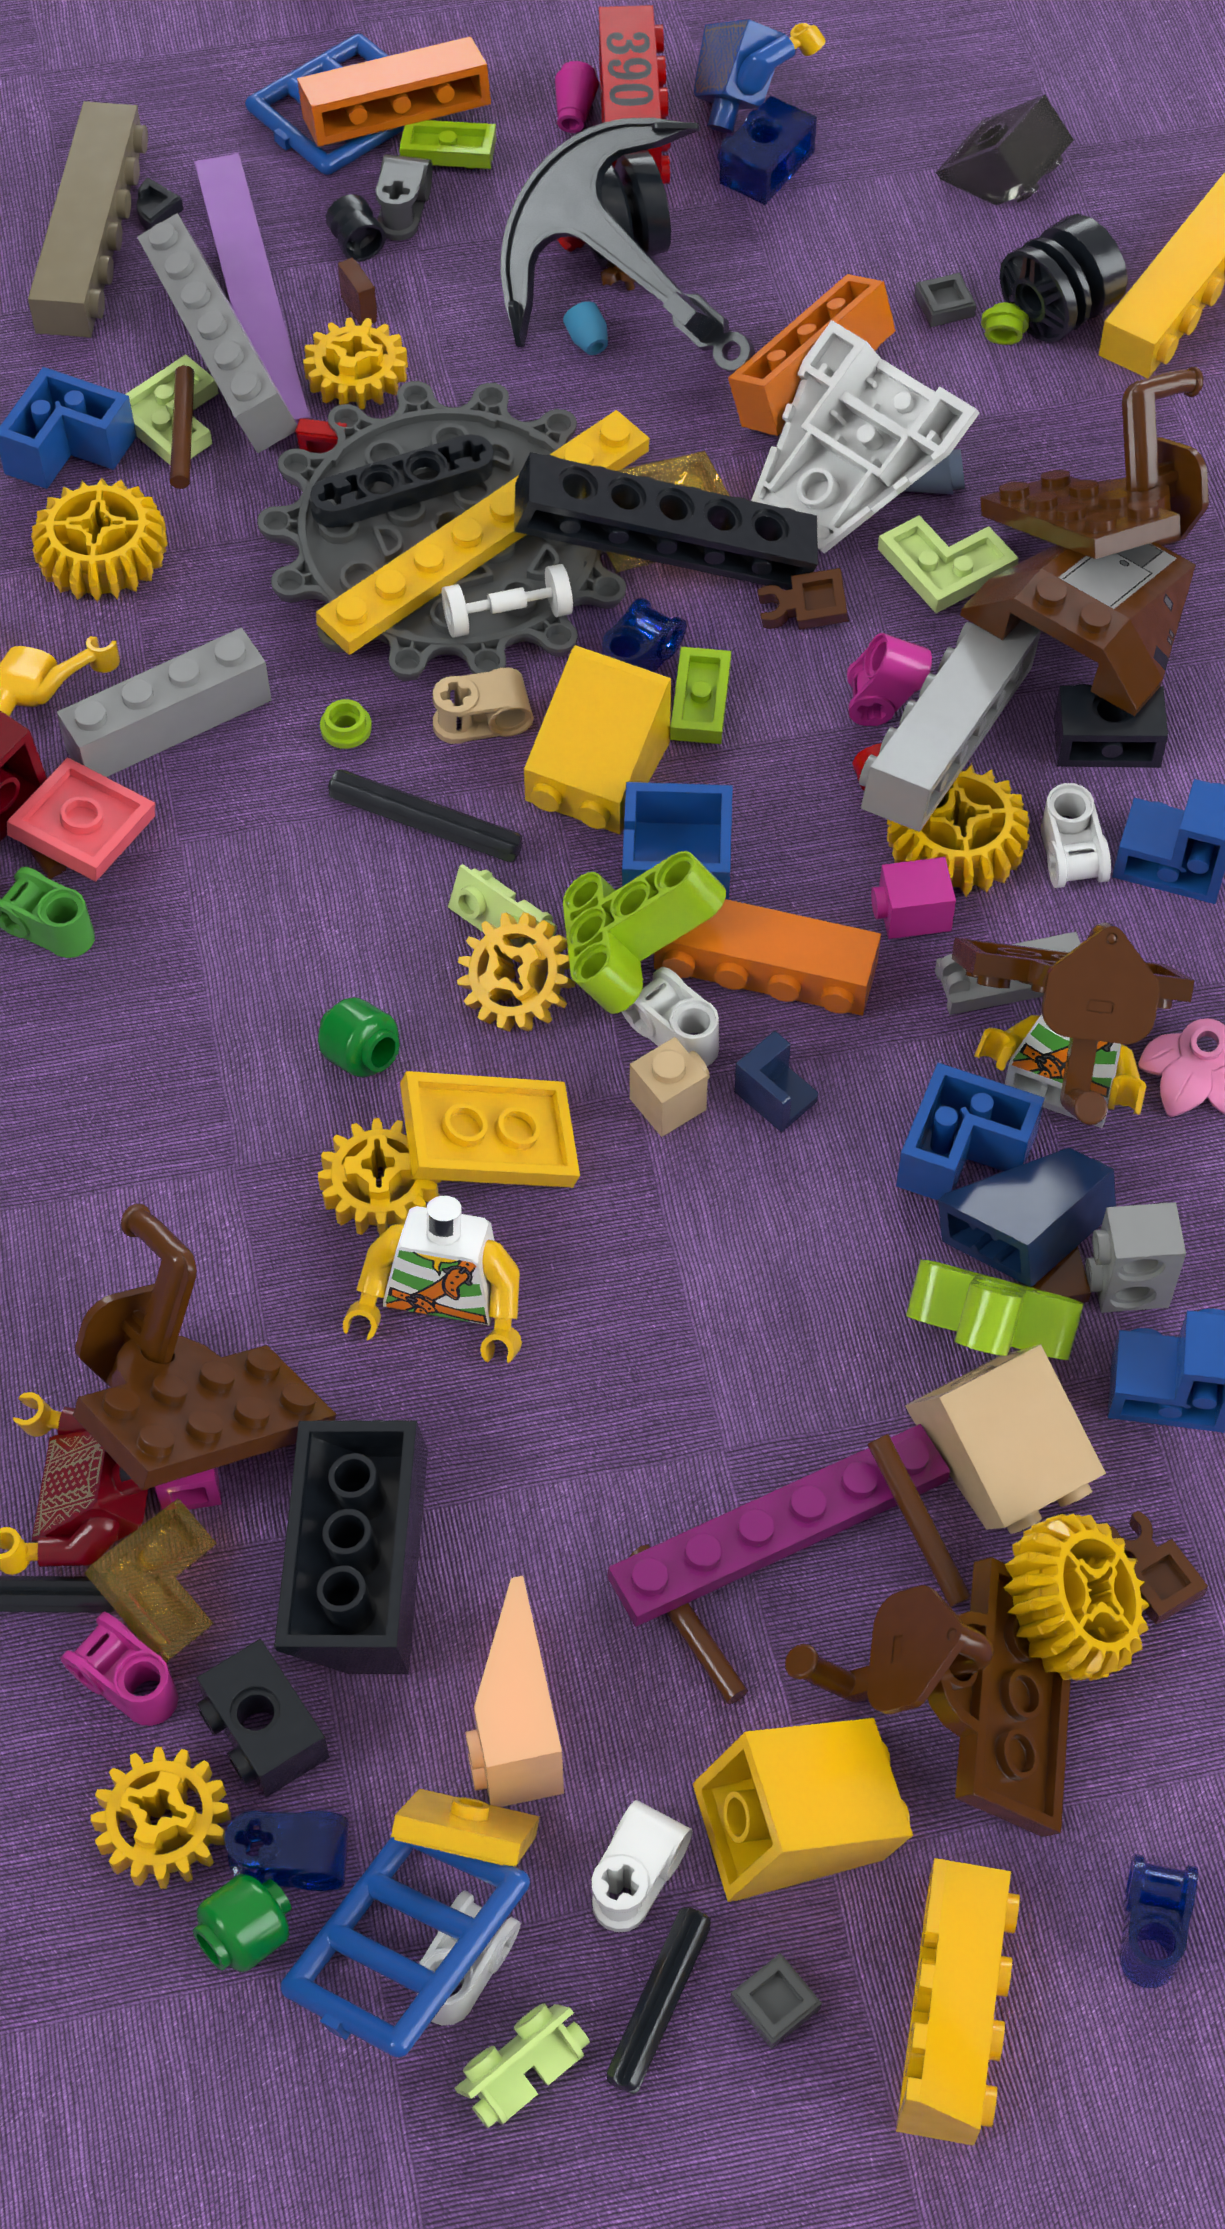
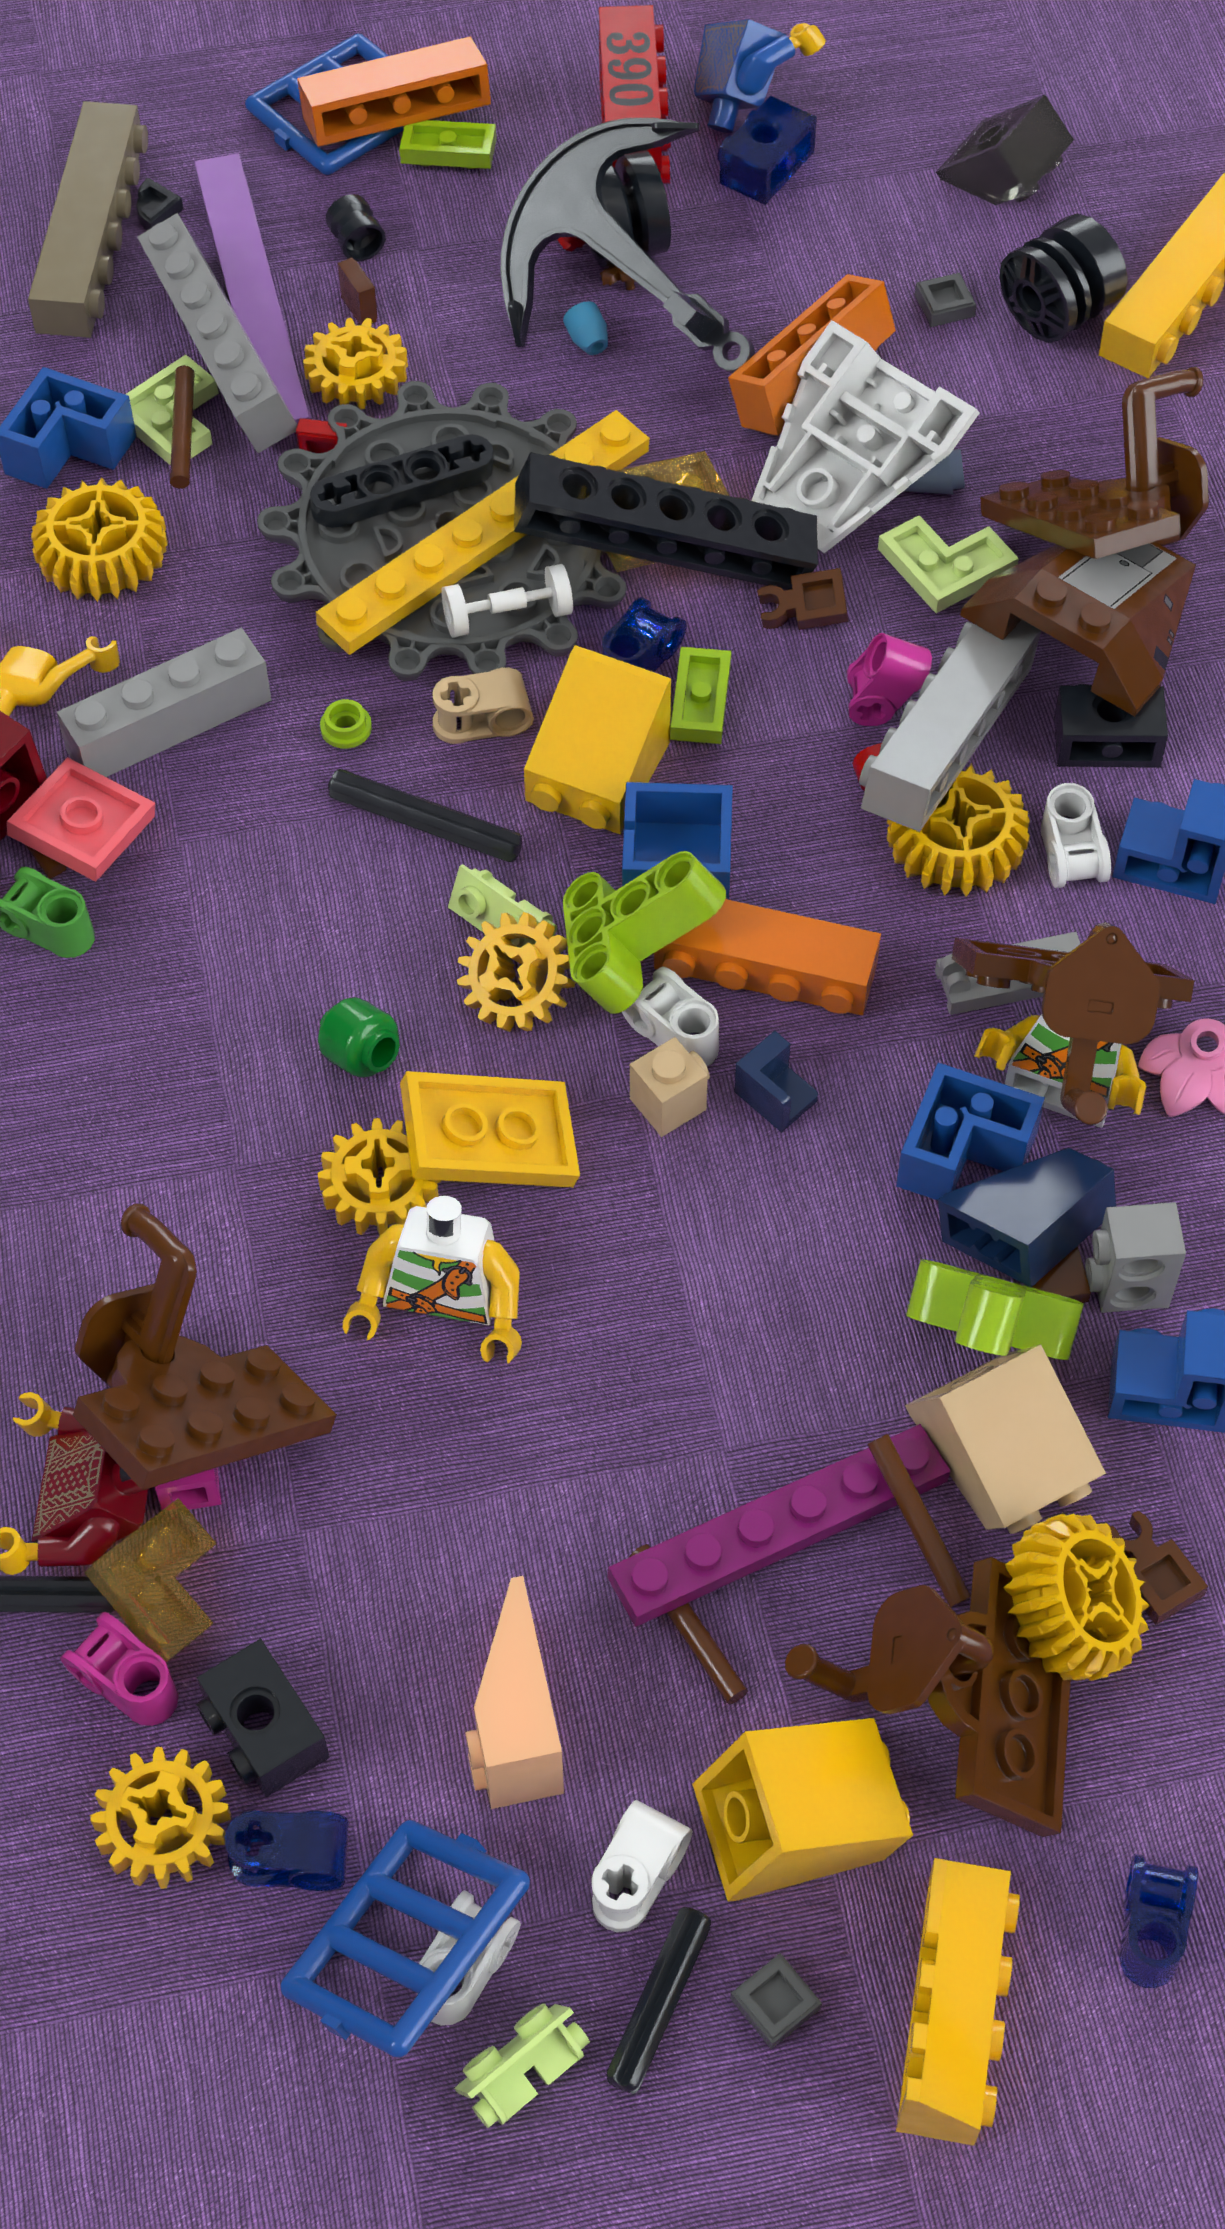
green head [193,1874,292,1972] -> none
black slope [274,1420,428,1674] -> none
dark grey piece [376,154,433,241] -> none
yellow plate [391,1788,540,1866] -> none
dark pink cone [555,61,599,133] -> none
dark pink brick [871,857,956,939] -> none
lime plate [981,302,1029,345] -> none

